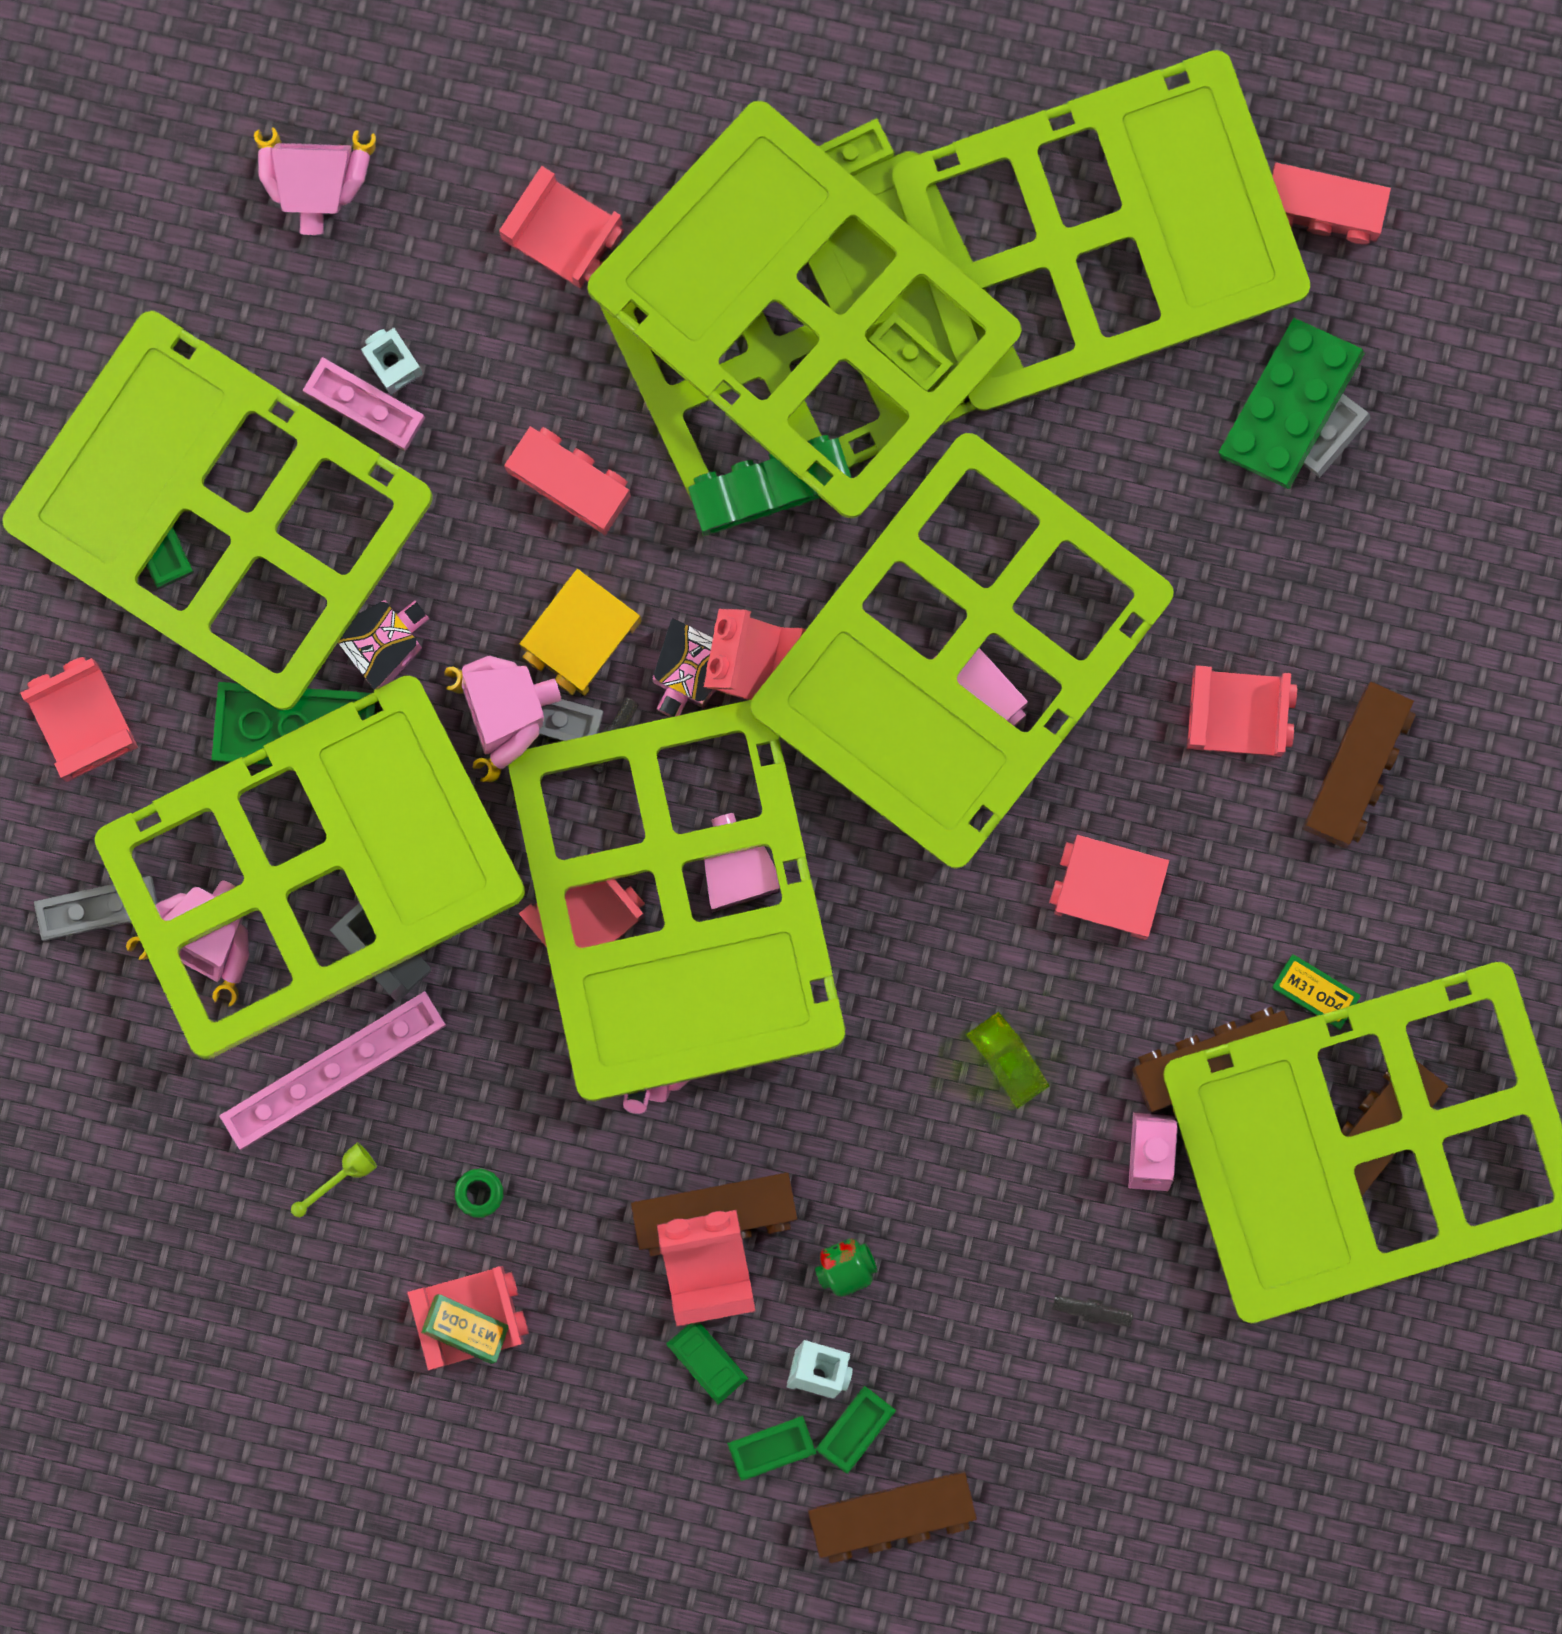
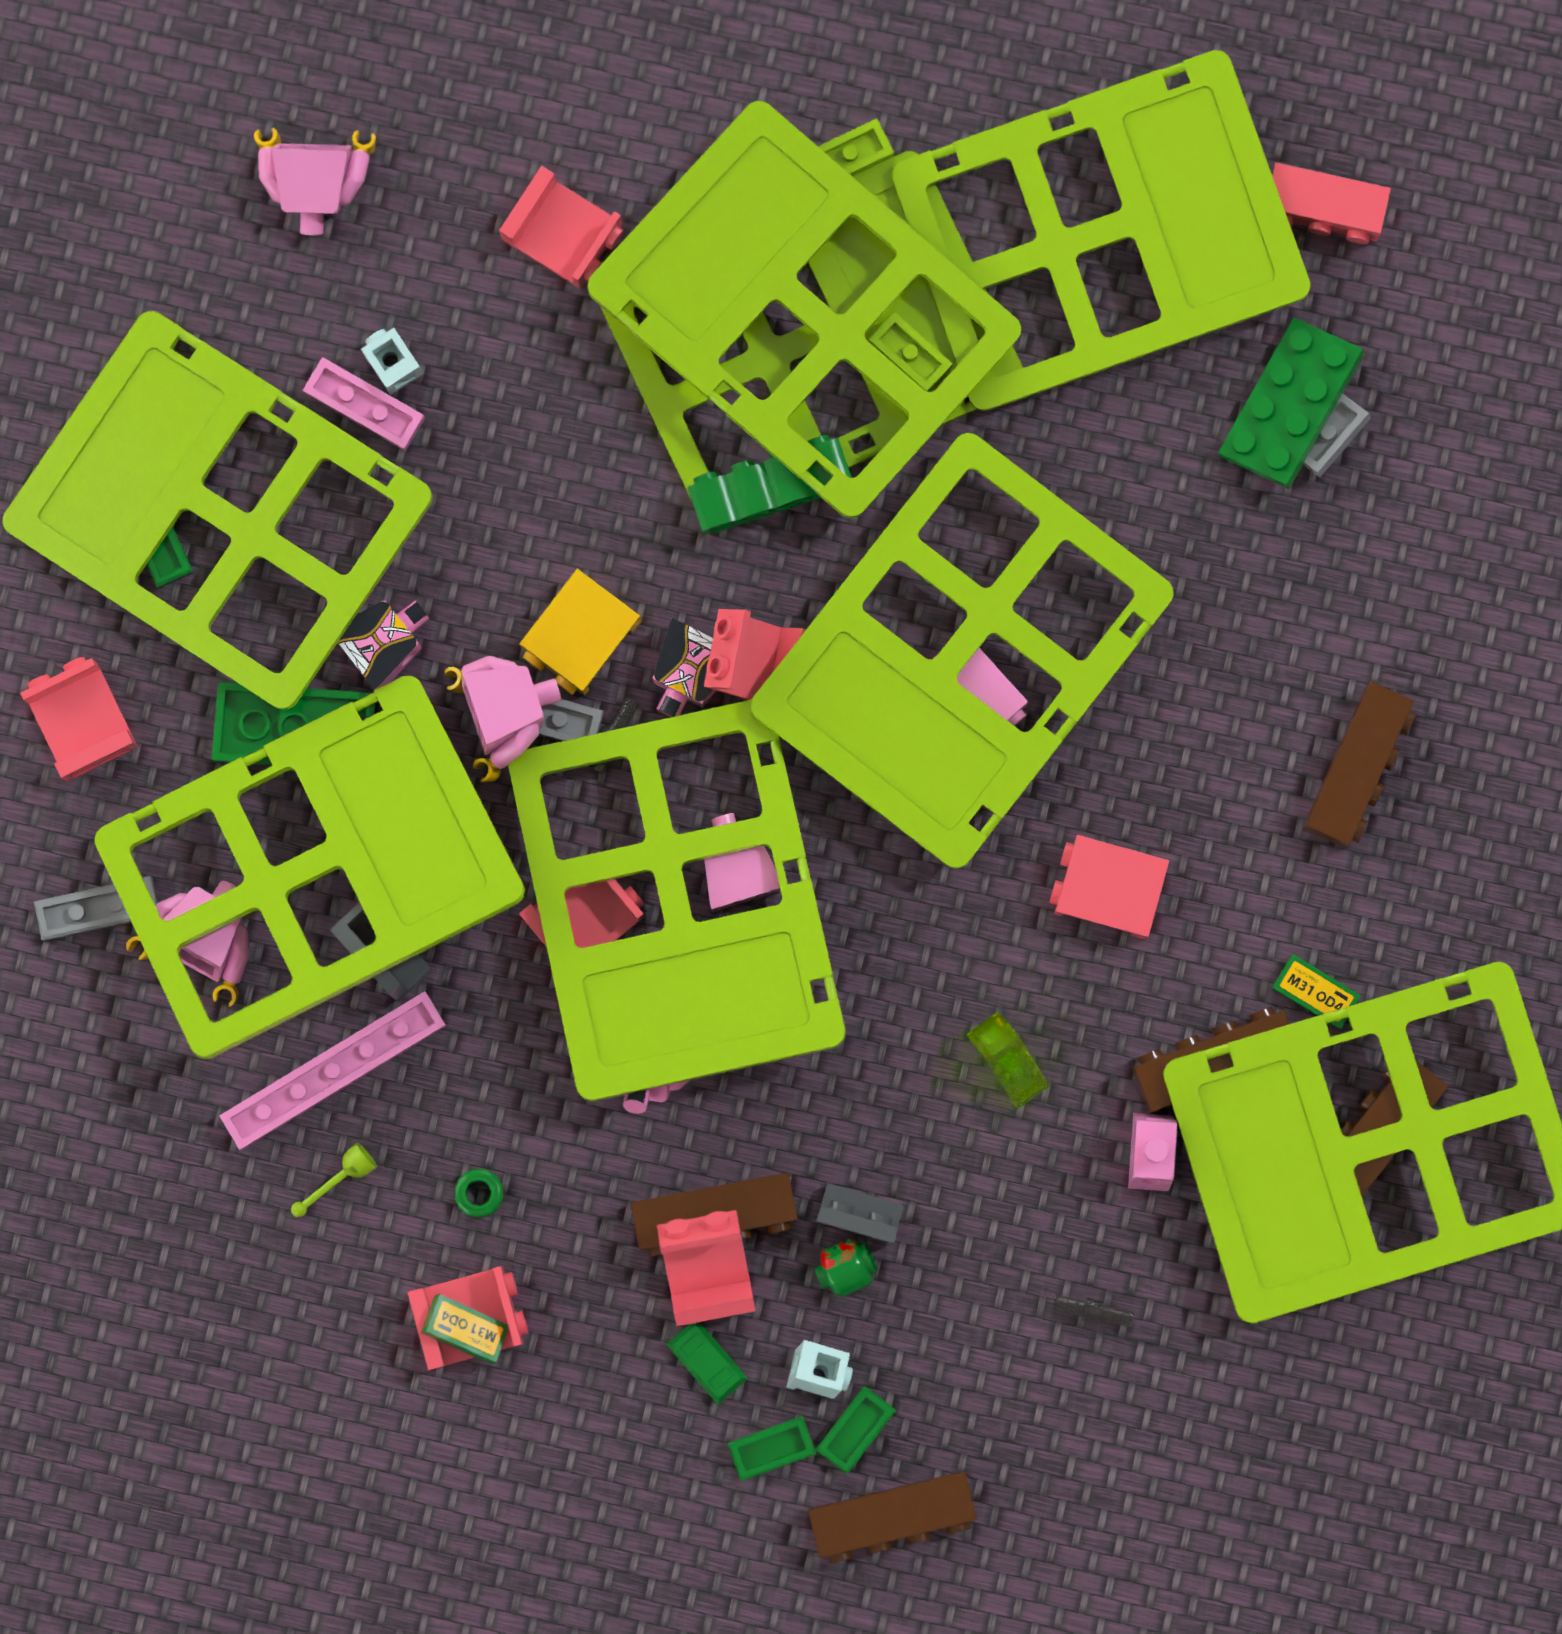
coral brick [504,426,631,535] -> none
coral panel [1187,666,1297,757] -> none
none -> dark grey bracket [816,1184,903,1244]

